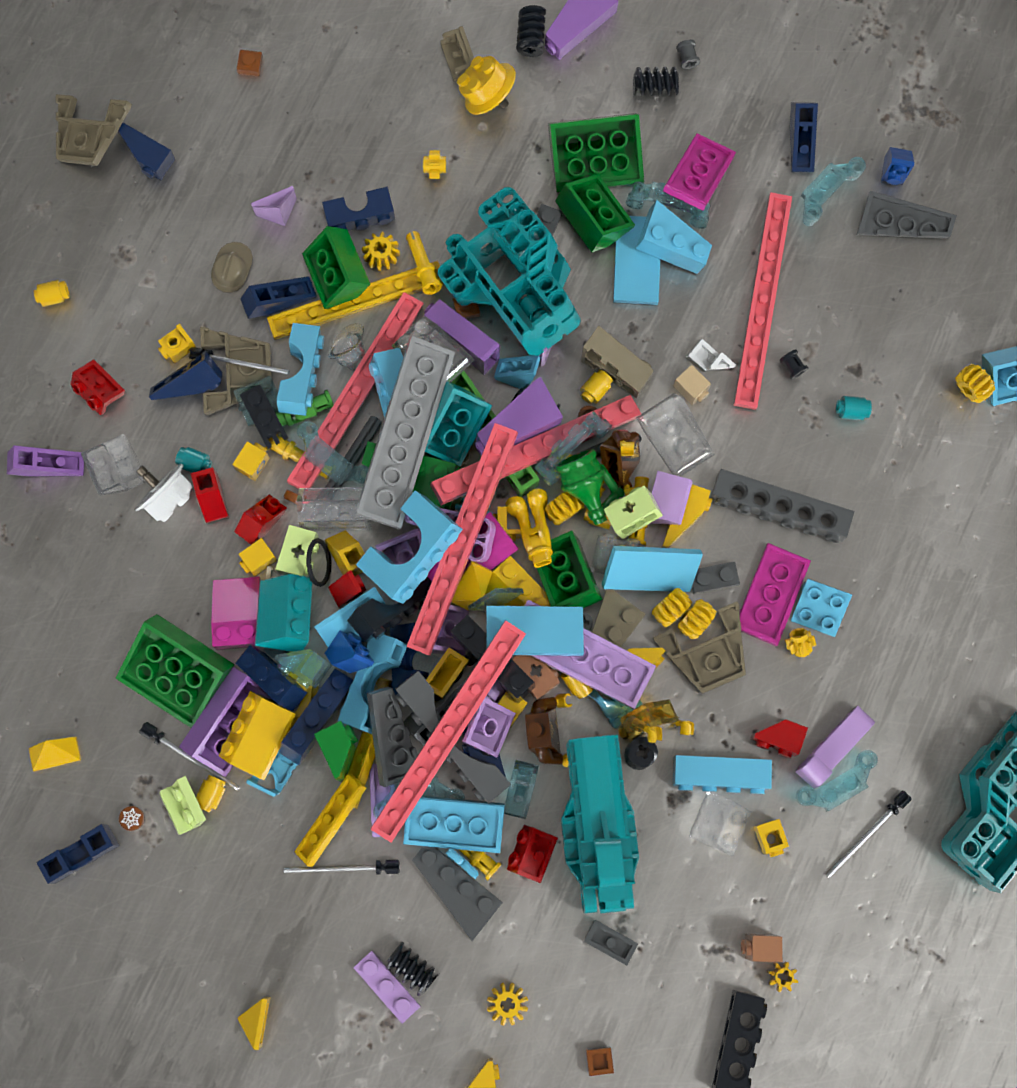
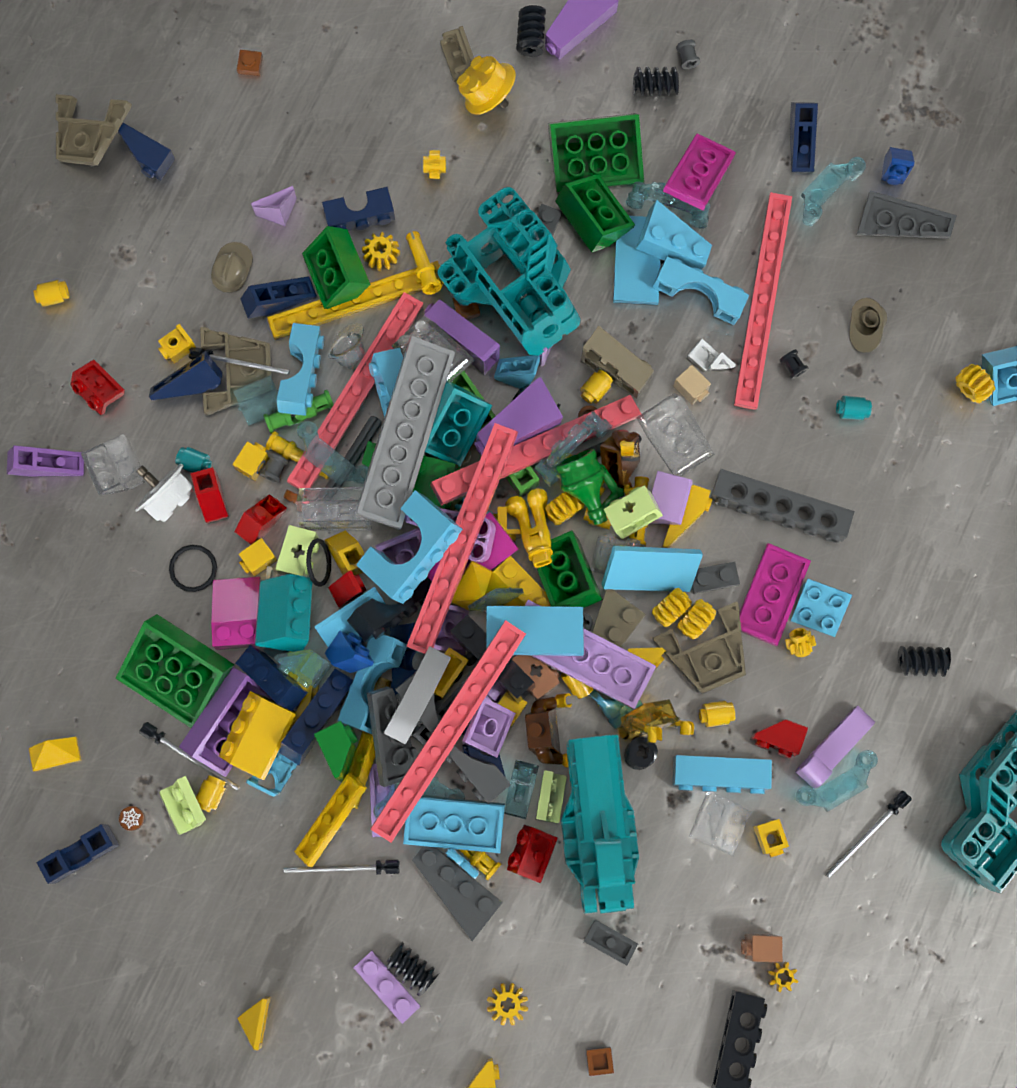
black hinge [240,384,289,449] -> none
none -> black piece [169,545,217,592]
none -> dark grey bush [260,453,288,483]
none -> light grey slope [384,646,451,744]
none -> yellowish green bracket [535,770,567,823]
none -> medium azure arch [652,256,749,325]
none -> yellow brick [699,701,735,727]
none -> dark tan piece [850,298,887,353]
none -> black piece [898,646,951,677]

